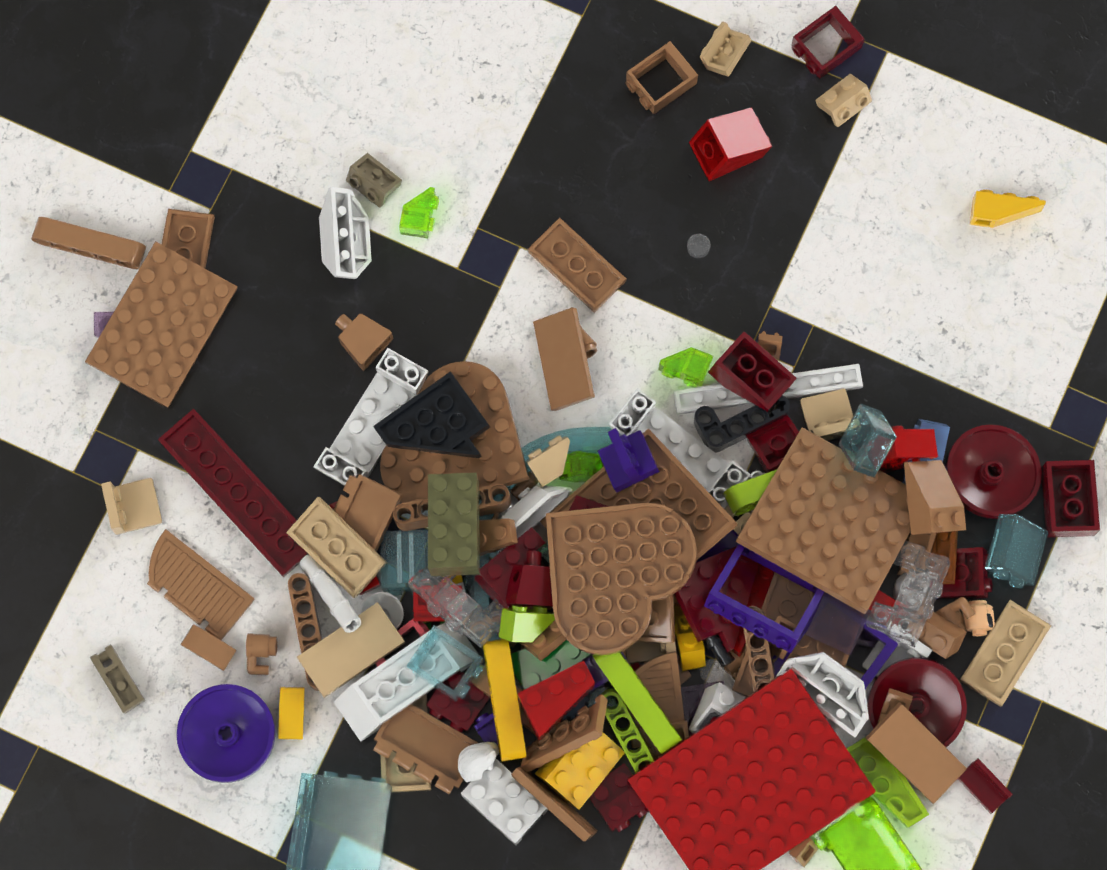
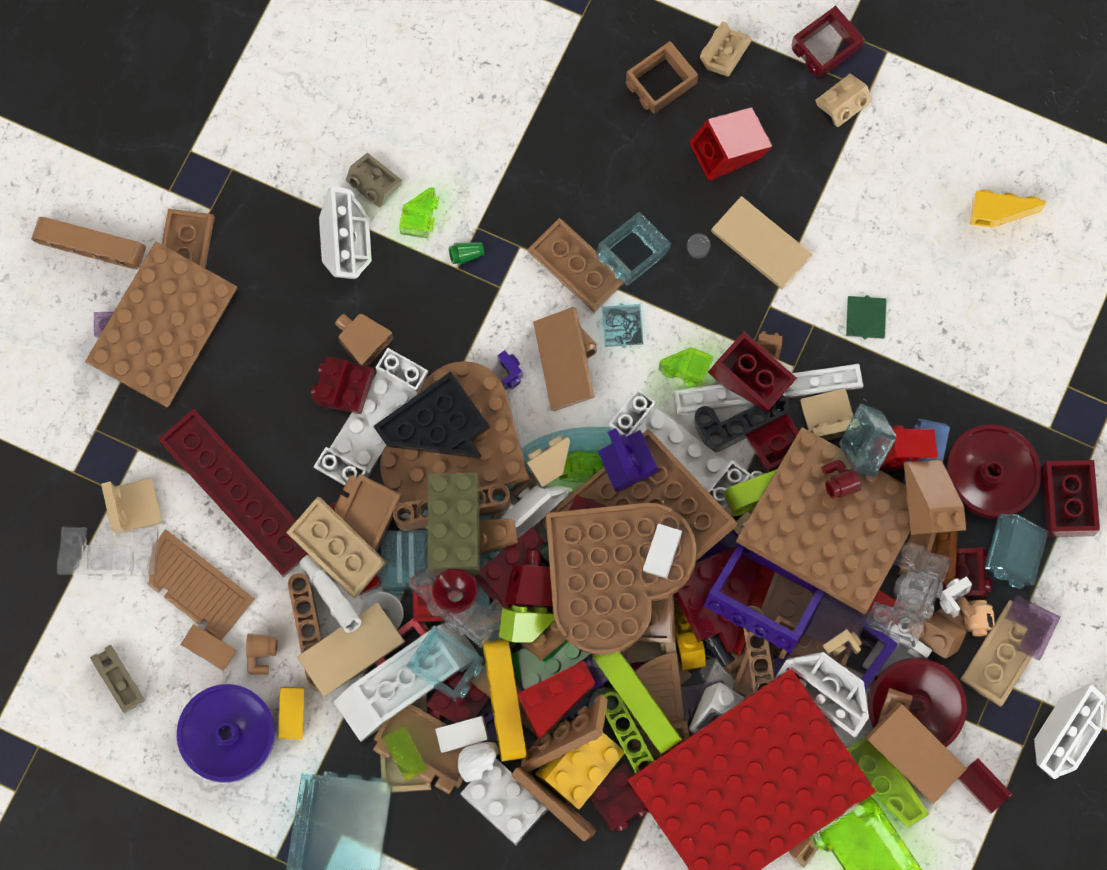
none -> clear bracket [57,527,159,580]
none -> dark red plate [311,357,375,414]
none -> clear neon green plate [383,726,427,782]
none -> dark red piece [432,569,478,613]
none -> white tile [435,716,489,753]
none -> green cone [449,242,484,265]
none -> dark purple bracket [497,350,523,390]
none -> clear light blue window [596,212,671,286]
none -> clear light blue piece [602,303,643,348]
none -> white tile [643,524,682,579]
none -> tan tile [711,196,812,290]
none -> dark red piece [821,460,861,499]
none -> tan bracket [822,629,862,656]
none -> clear green piece [846,295,886,340]
none -> white bracket [940,577,972,618]
none -> clear purple plate [1005,595,1061,661]
none -> white wedge [1034,684,1106,779]

